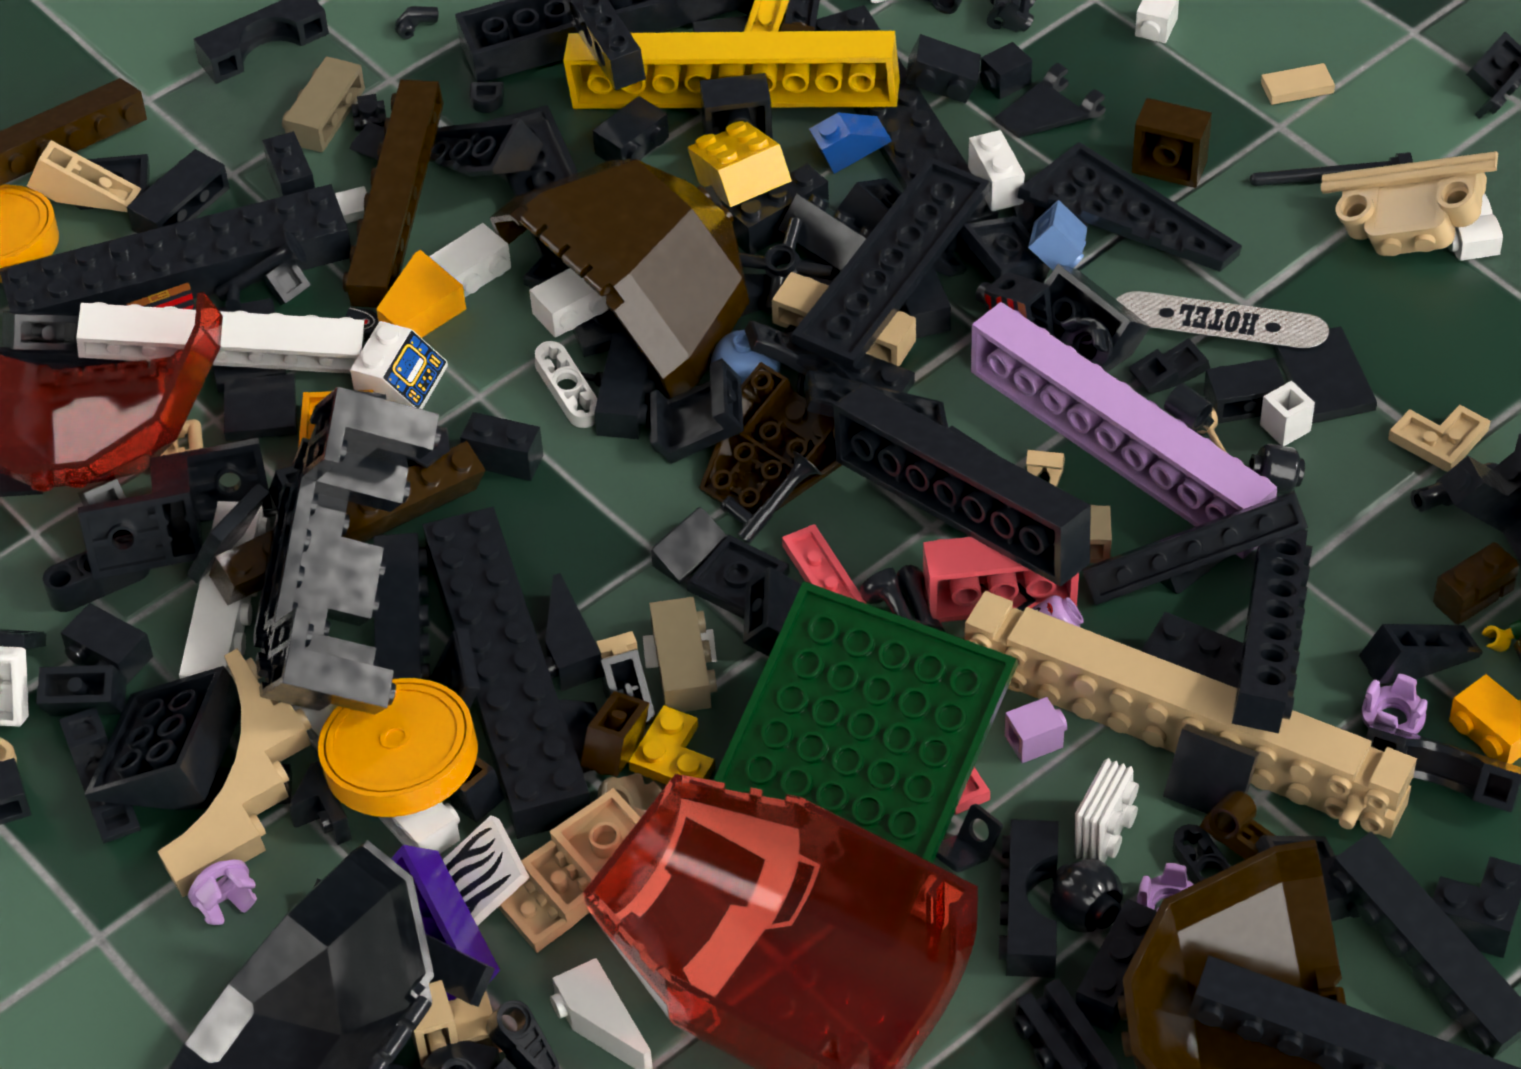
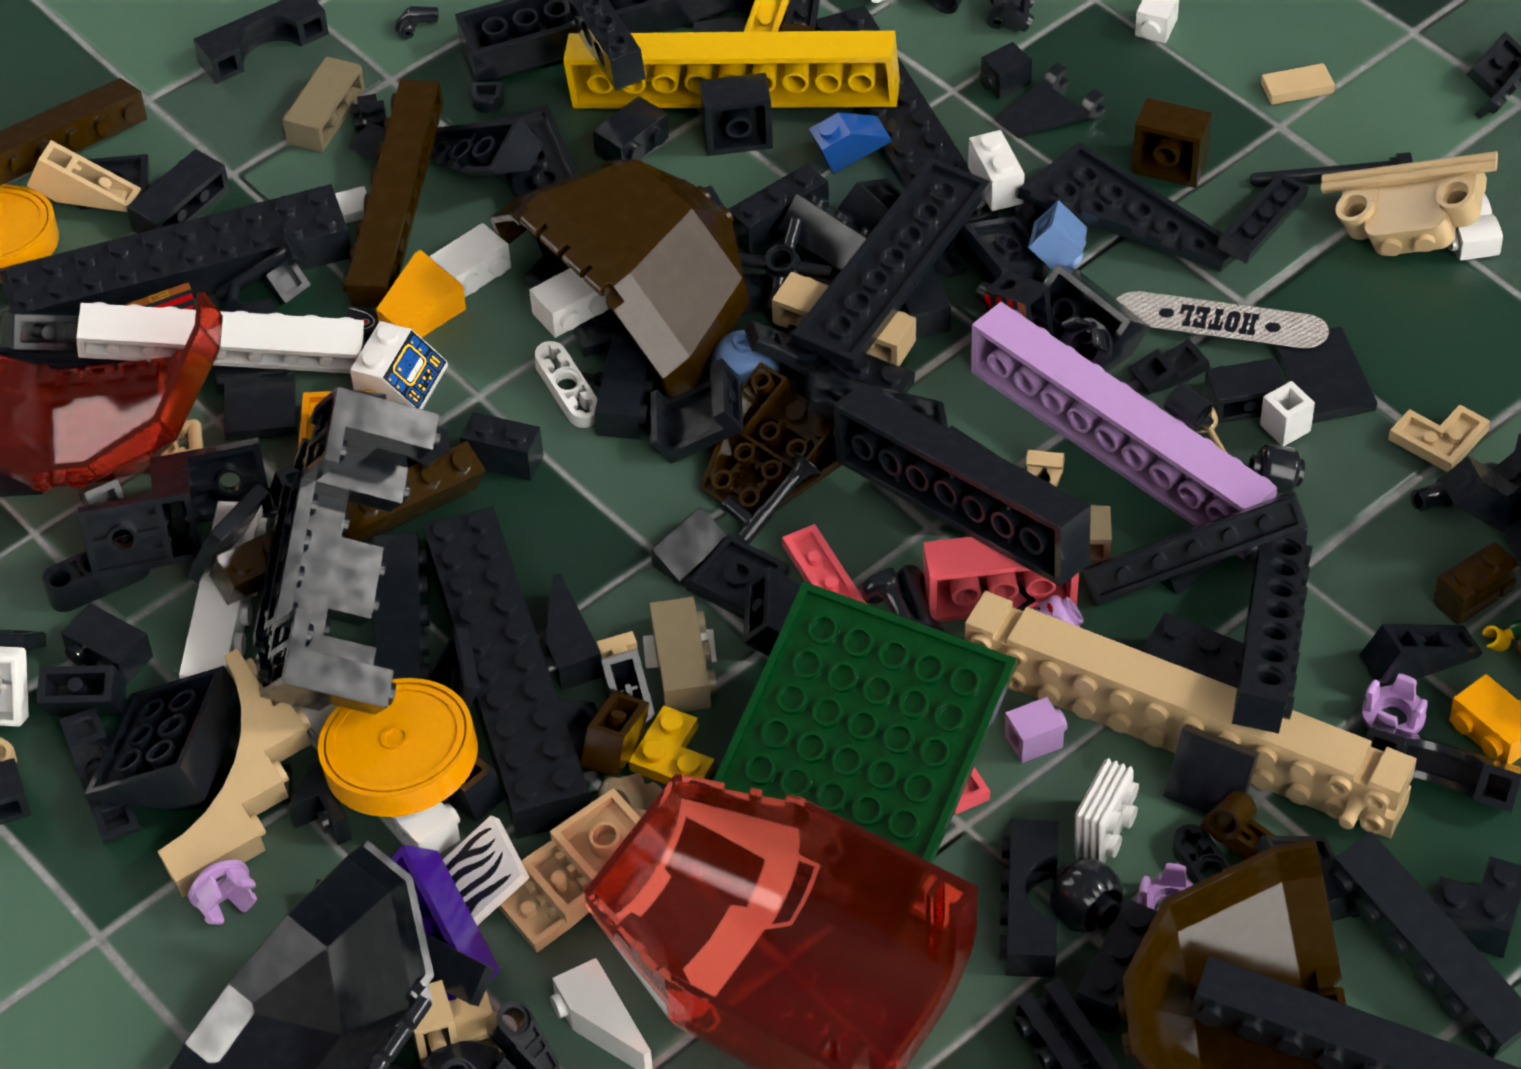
black brick [262,131,315,197] -> none
yellow brick [687,121,792,207] -> none
black brick [905,34,981,103] -> none
black bracket [936,804,1003,873] -> none
none -> black plate [1217,173,1309,264]

